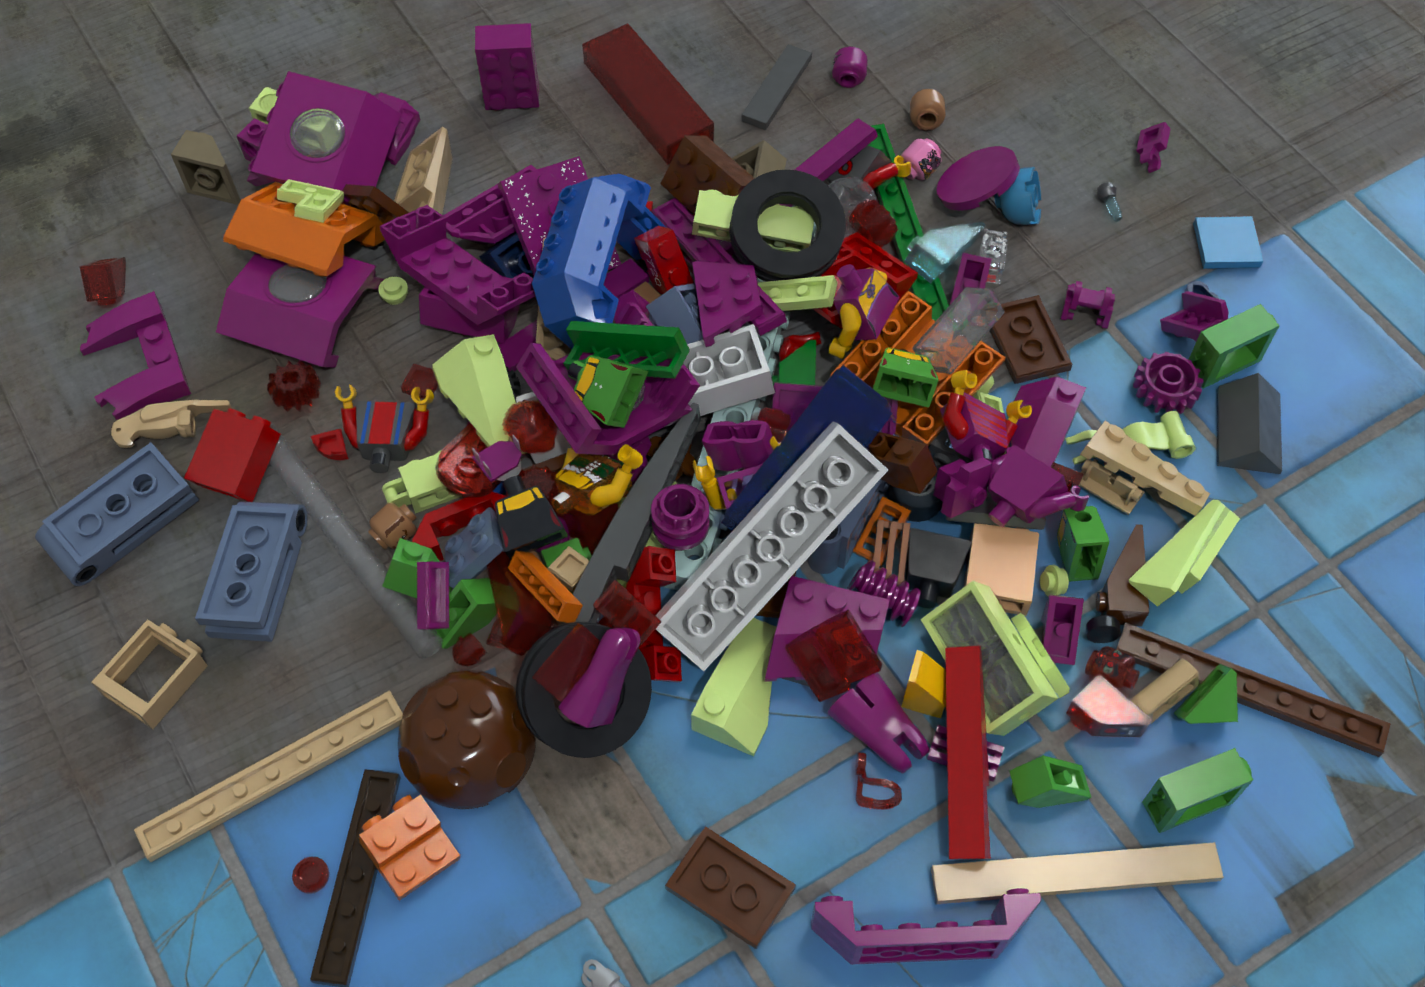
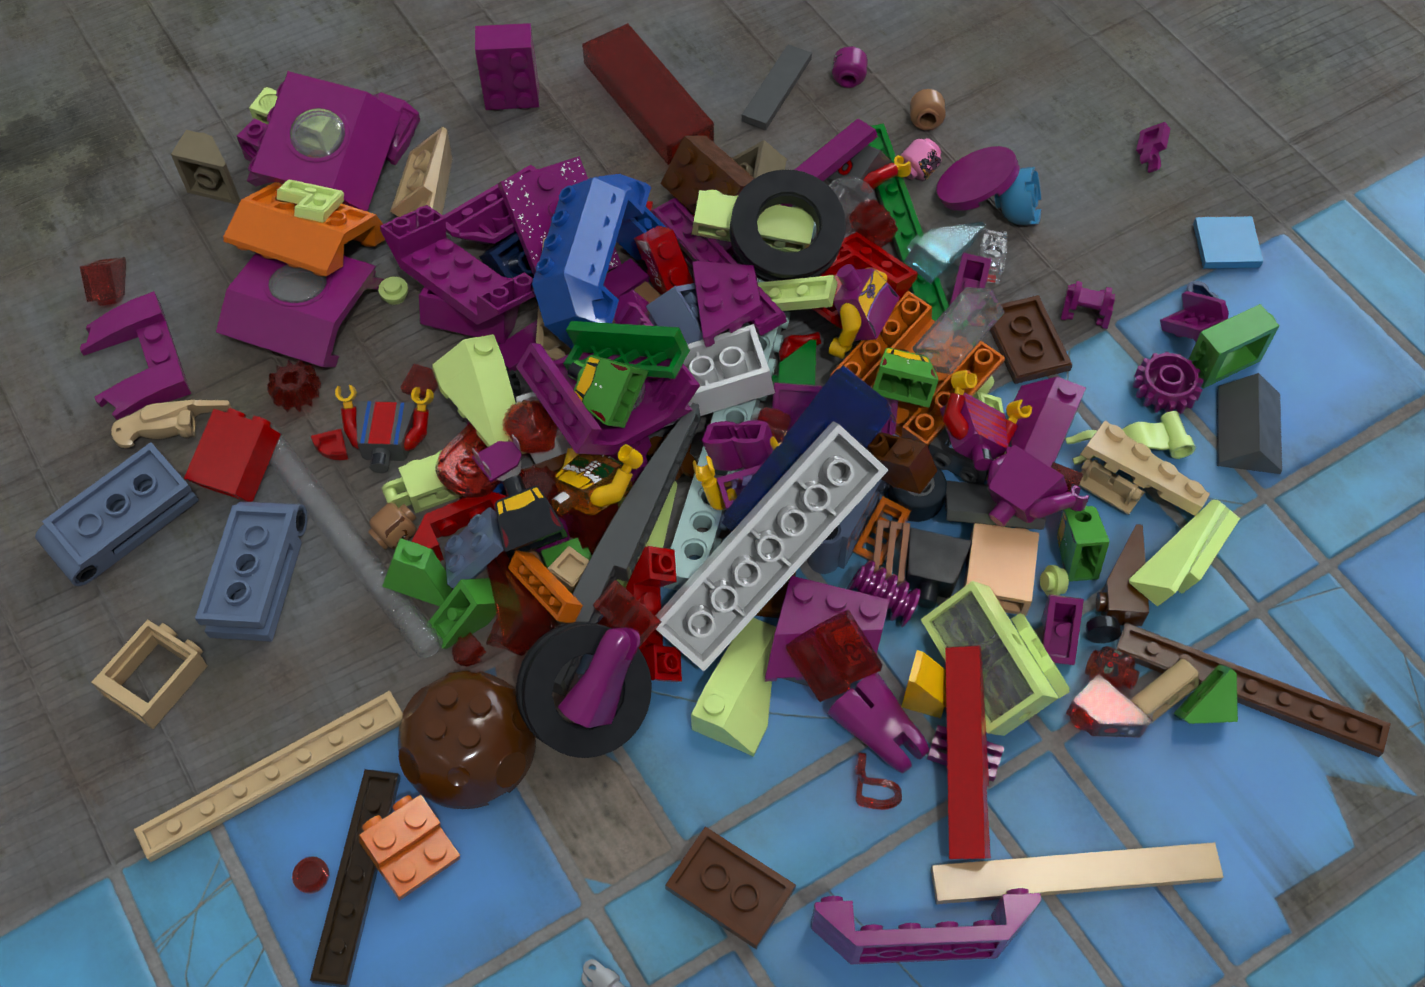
reddish brown plate [342,184,410,224] -> none
magenta tile [417,562,449,629] -> none
clear red tile [532,623,600,702] -> none
magenta piece [651,484,709,551] -> none
magenta brick [933,457,992,519] -> none
bright green slope [1009,755,1091,808] -> none
piece [1097,182,1123,222] -> none
bright green window [1142,748,1253,833] -> none

